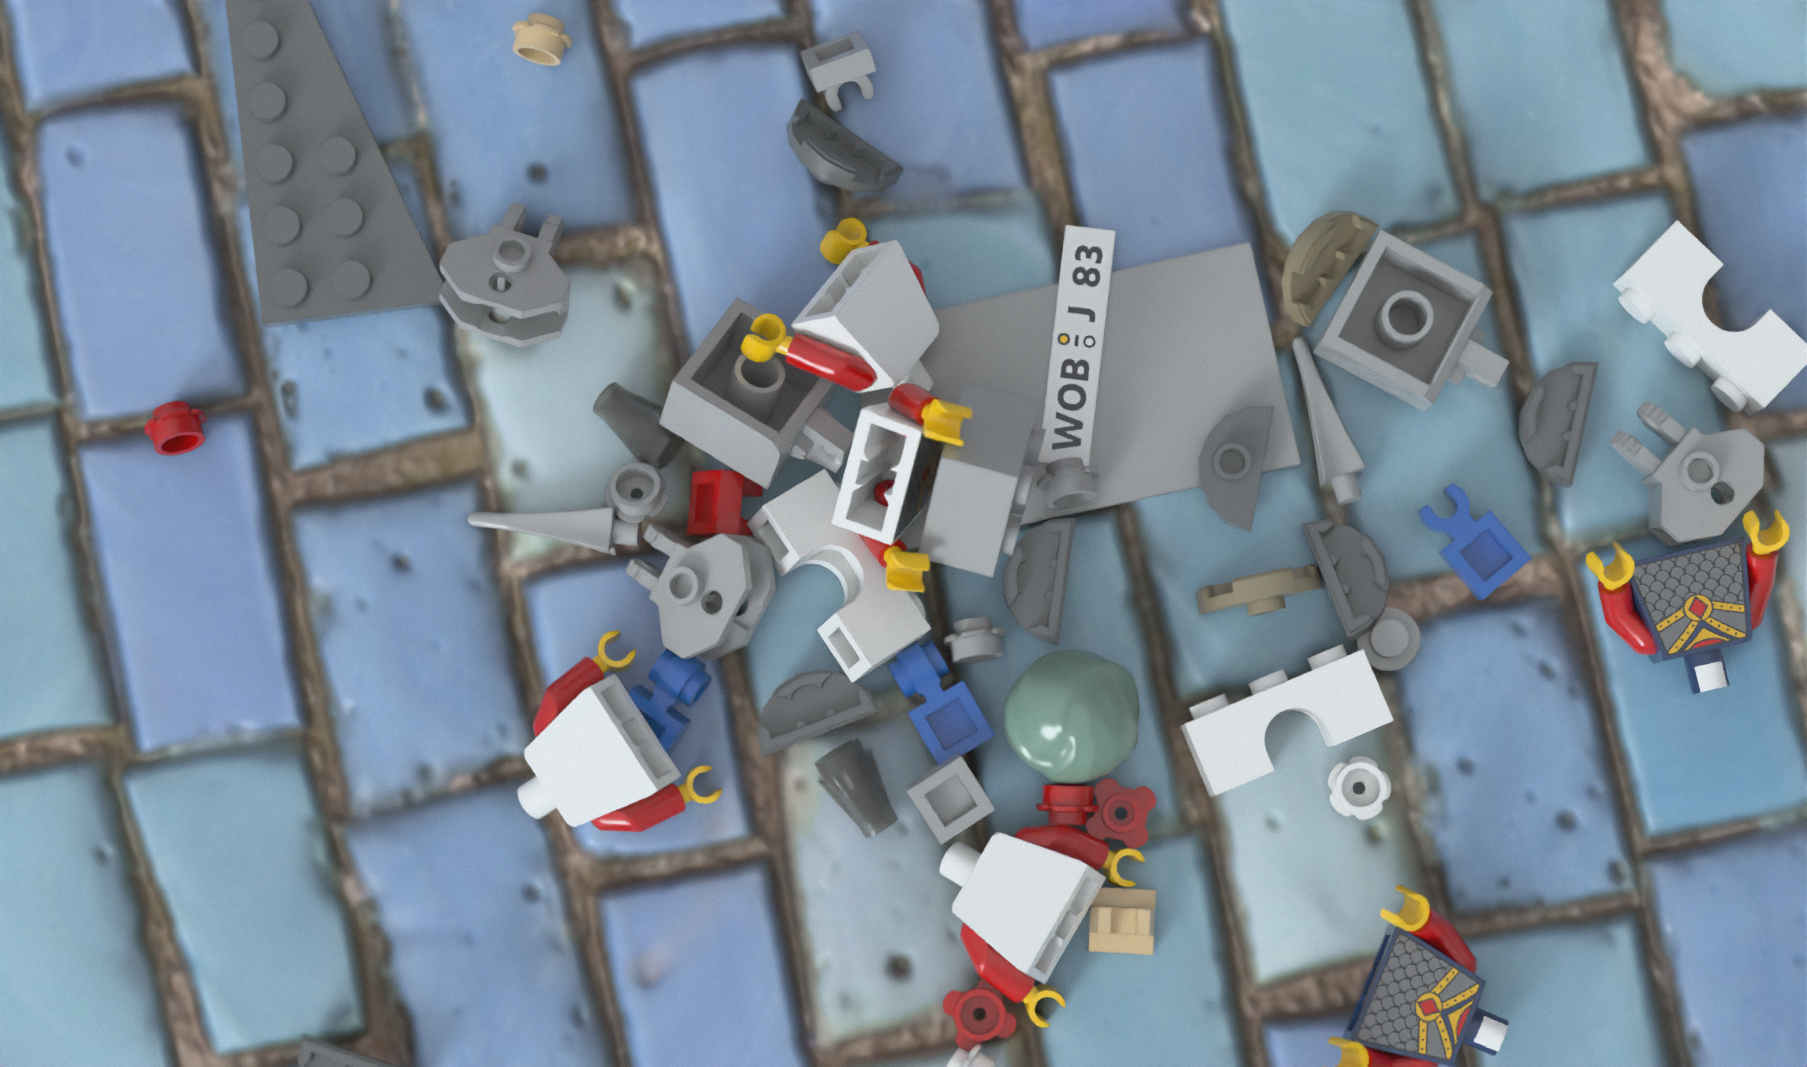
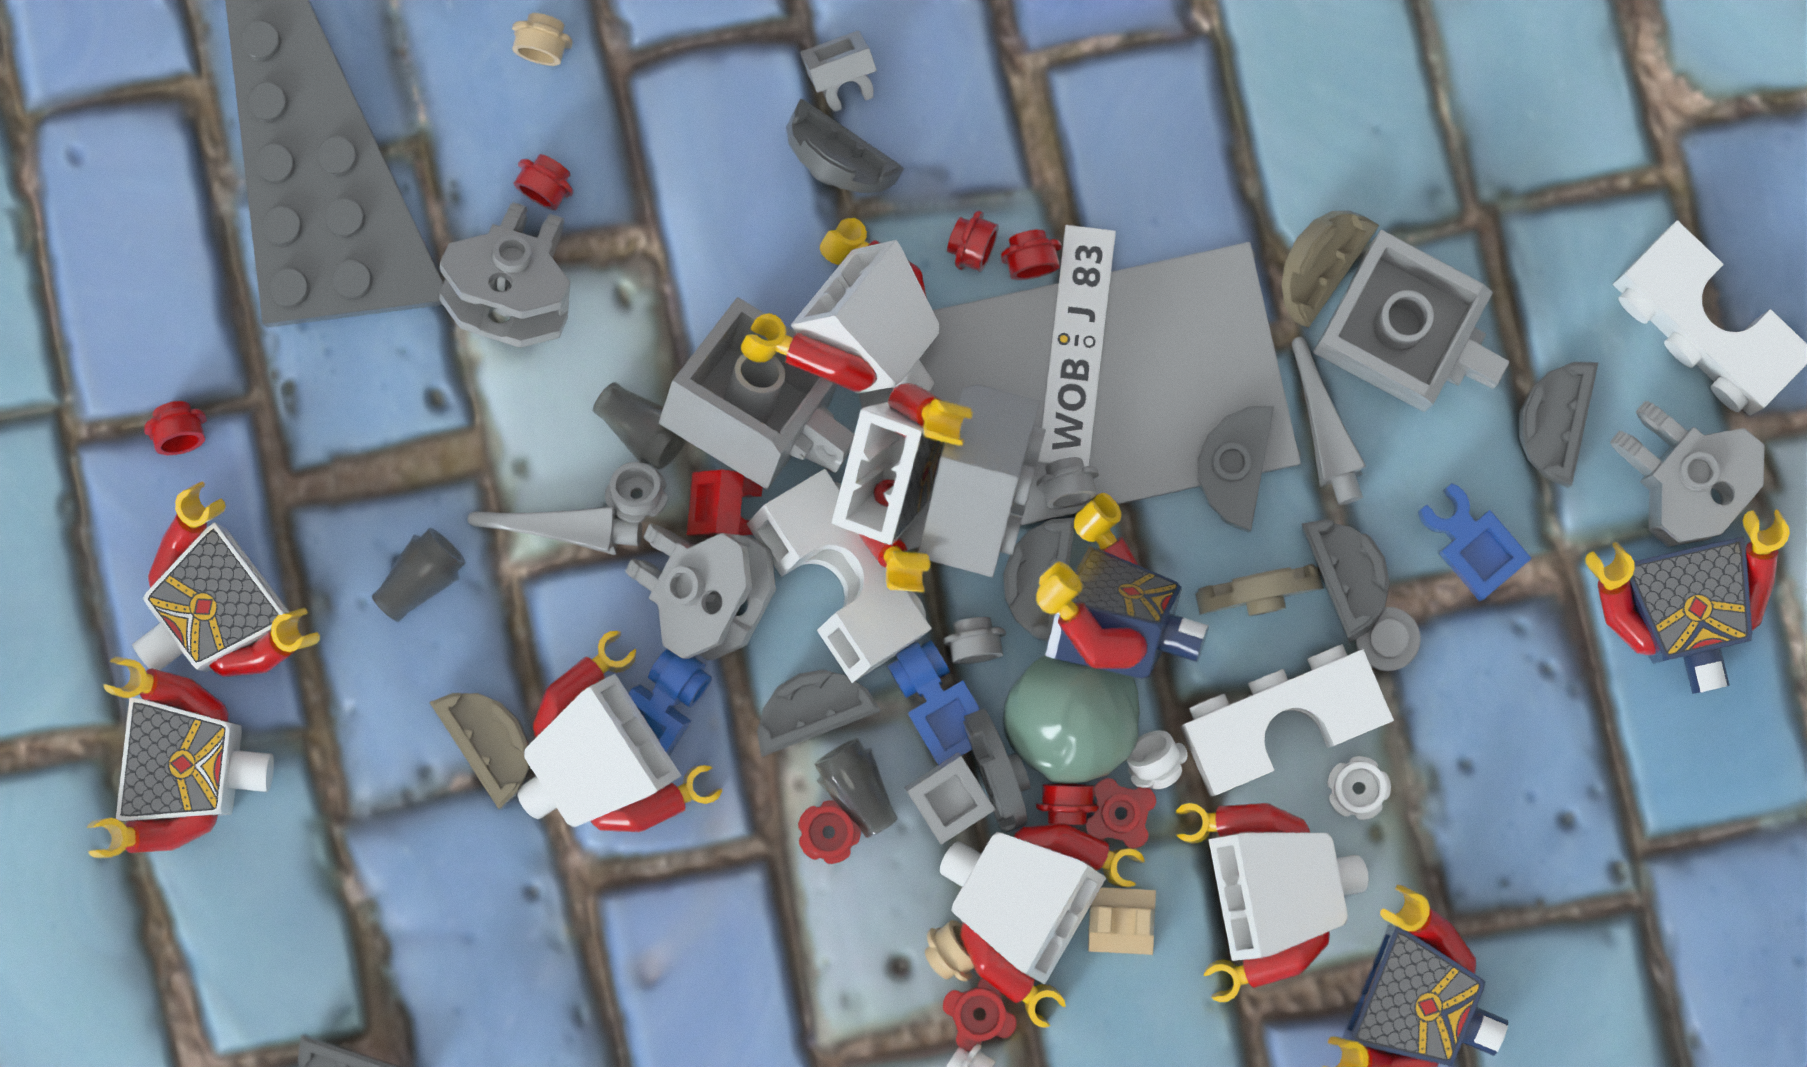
none -> torso [87,657,274,858]
none -> torso [132,481,320,677]
none -> clear smoke cone [372,528,466,622]
none -> dark tan plate [429,693,530,810]
none -> red plate [513,154,574,210]
none -> red plate [798,800,861,864]
none -> tan plate [925,920,974,981]
none -> red plate [947,211,999,272]
none -> dark grey plate [963,708,1031,833]
none -> red plate [1001,229,1062,280]
none -> torso [1036,493,1209,679]
none -> white plate [1126,730,1187,789]
none -> white torso [1175,803,1369,1002]

